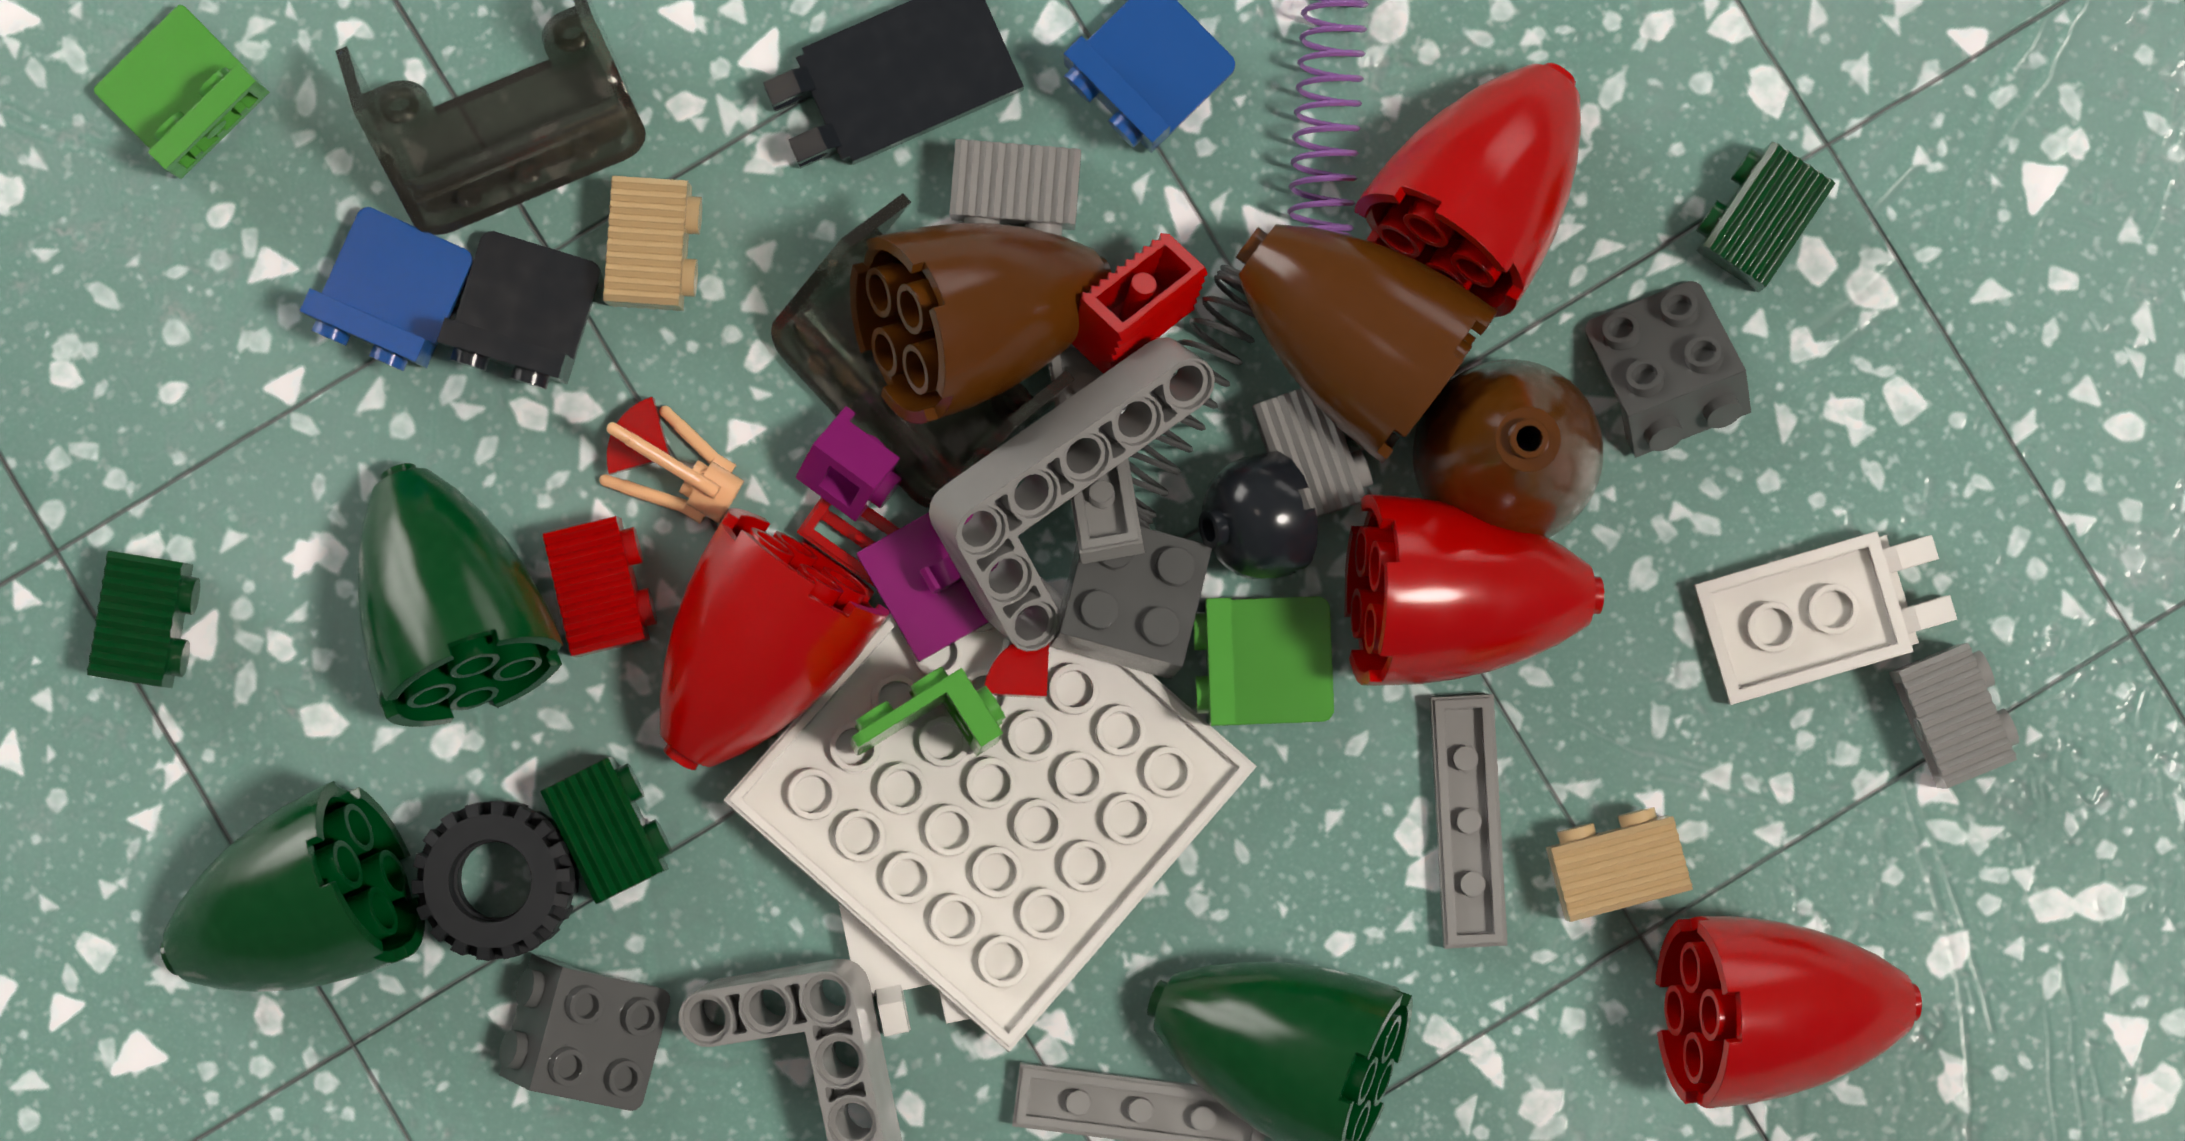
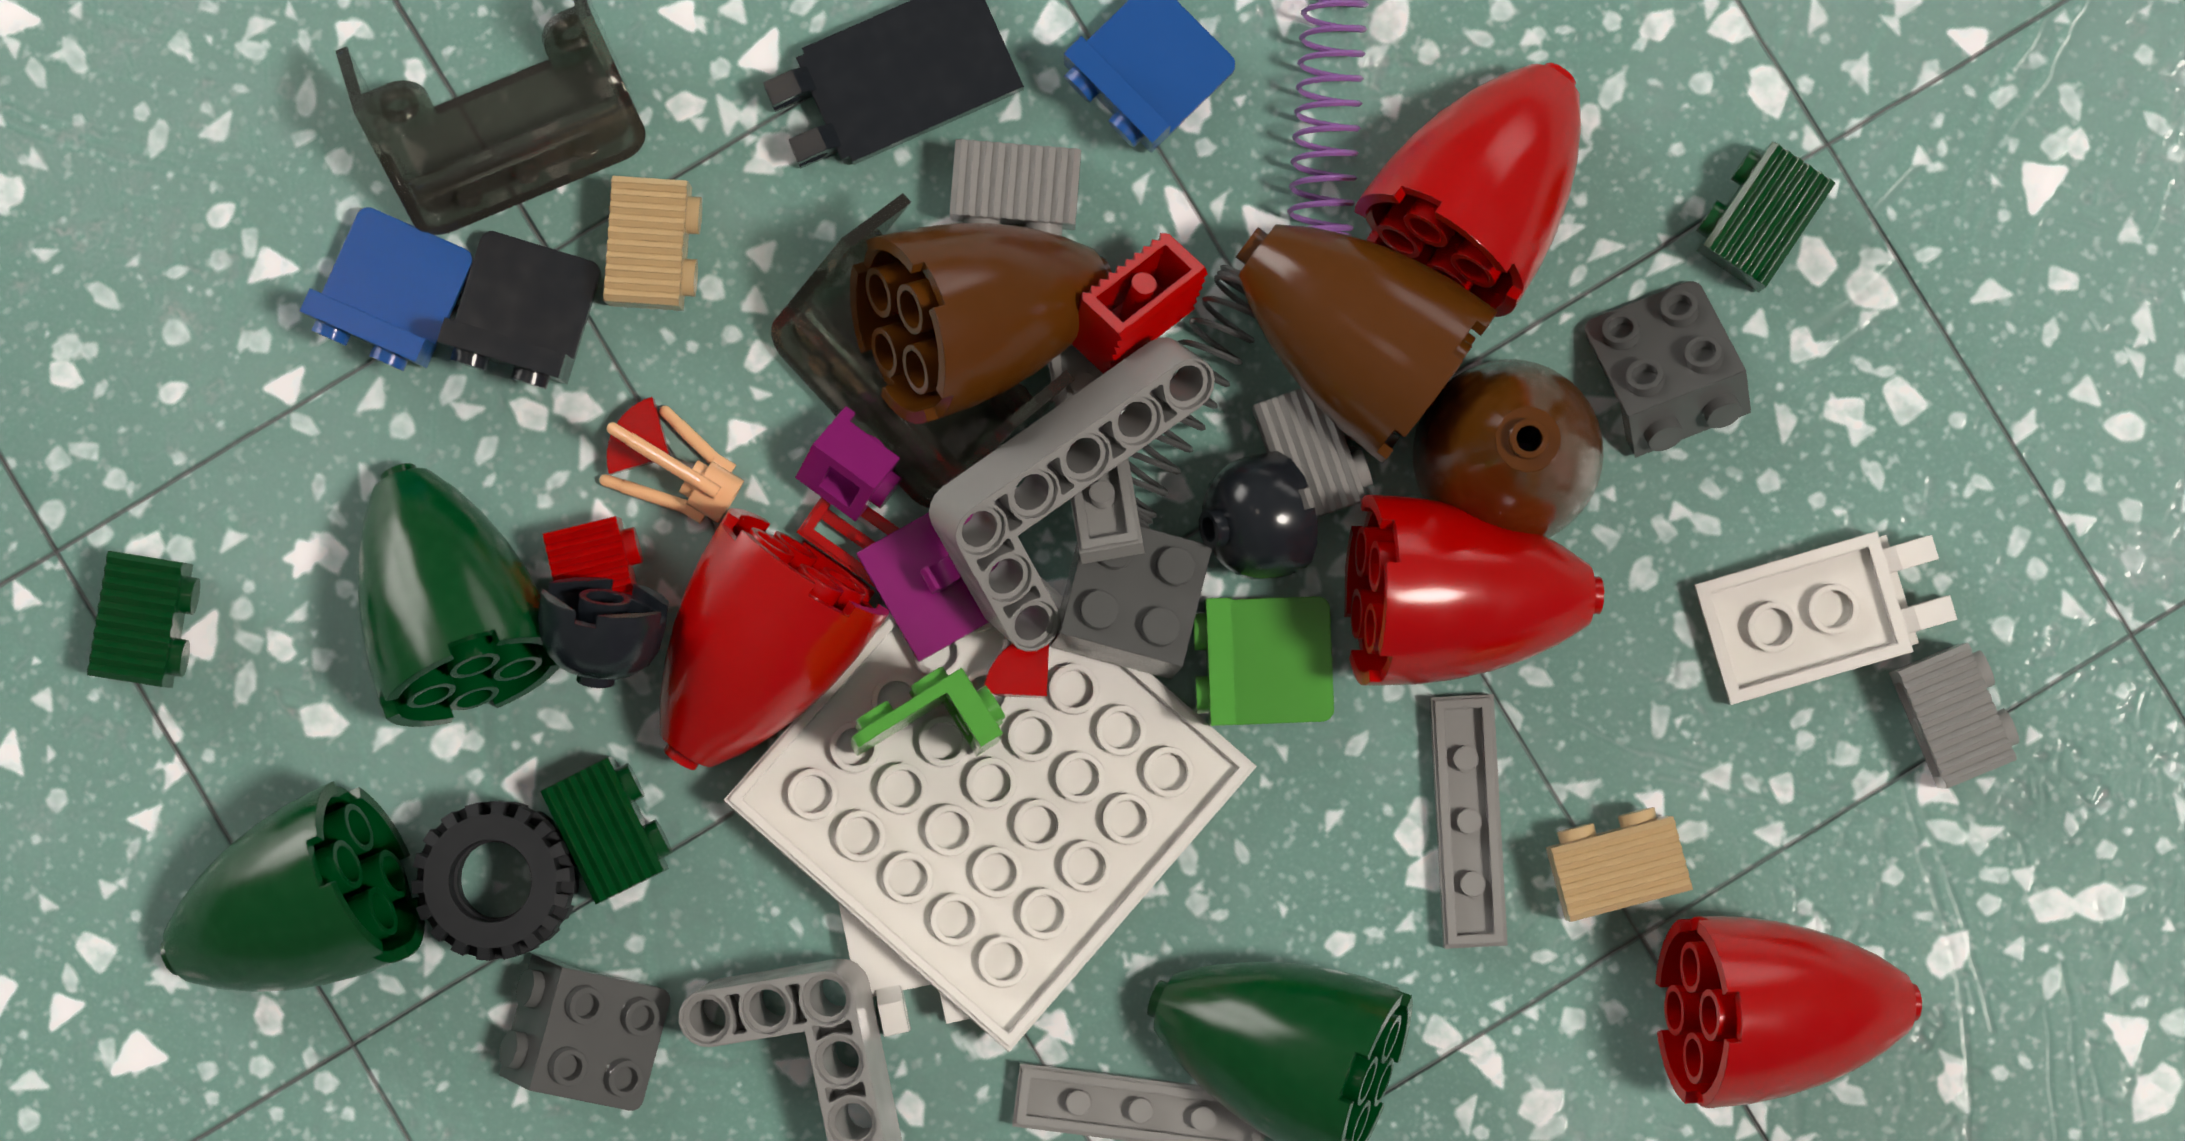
bright green bracket [94,5,270,179] -> none
none -> black cylinder [538,577,669,688]

